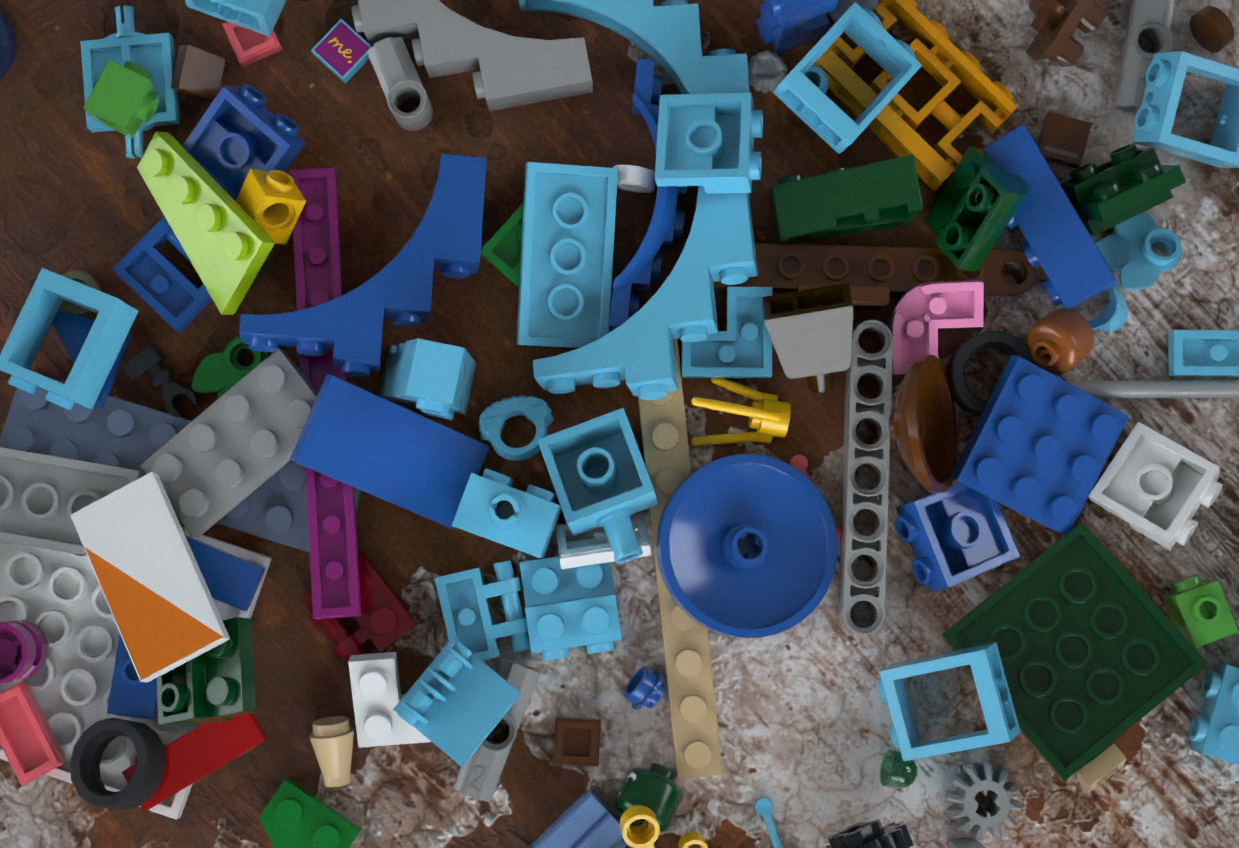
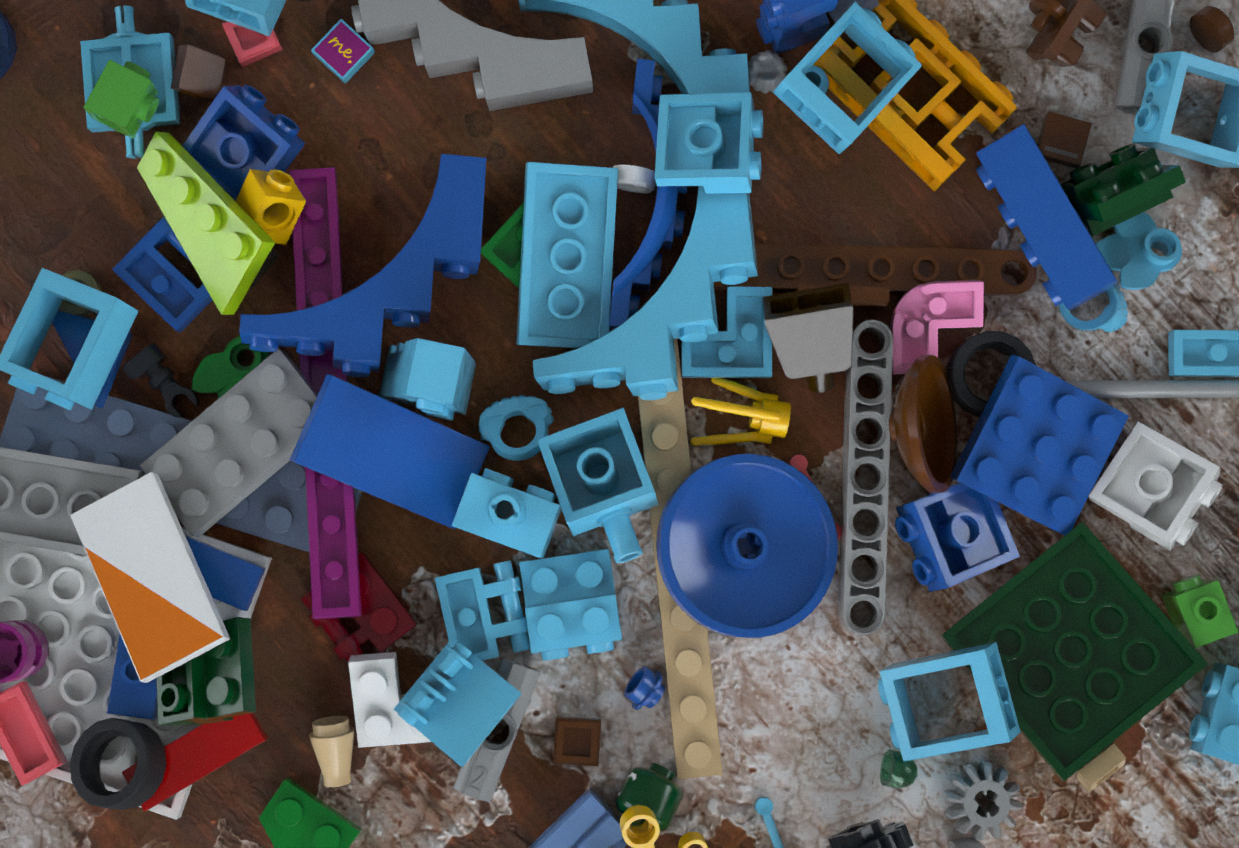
light grey piece [367,36,433,131] -> none
white tile [556,512,652,569] -> none
dark green wedge [768,154,923,244] -> none
dark green brick [925,146,1029,271] -> none
dark orange head [1025,309,1094,375] -> none

